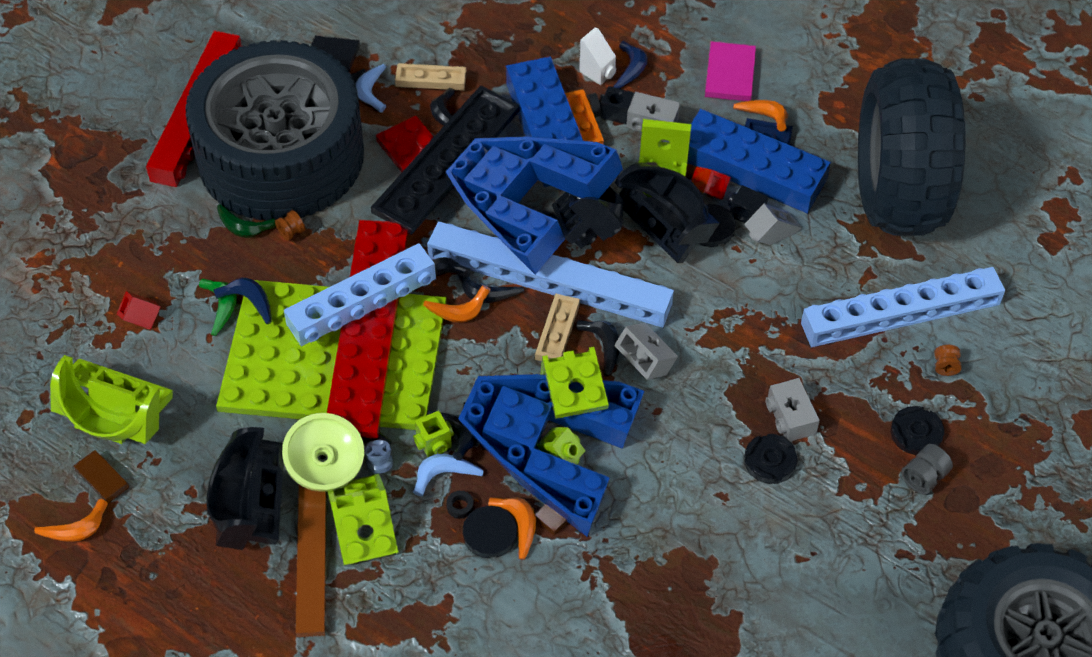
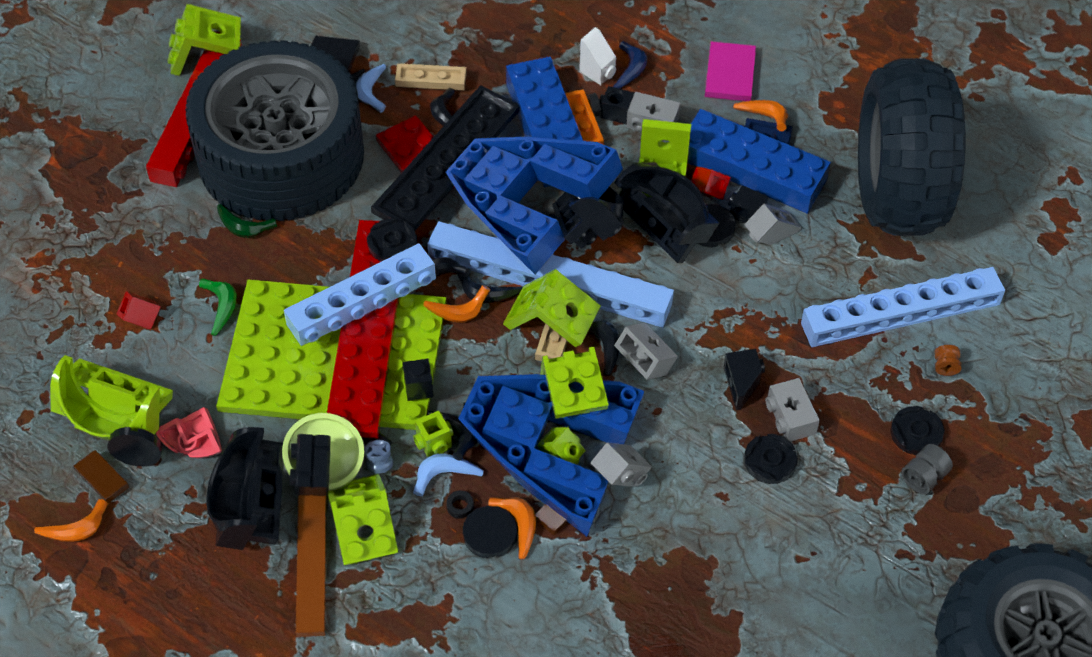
dark blue piece [213,277,272,324] -> none
dark orange wheel [275,210,305,241] -> none
none -> black tile [107,427,162,466]
none -> coral brick [156,407,222,458]
none -> lime bracket [168,4,241,76]
none -> black brick [289,434,331,496]
none -> black tile [367,218,417,261]
none -> black brick [402,358,434,401]
none -> lime bracket [503,269,601,347]
none -> light grey brick [590,442,652,487]
none -> black slope [723,349,765,410]

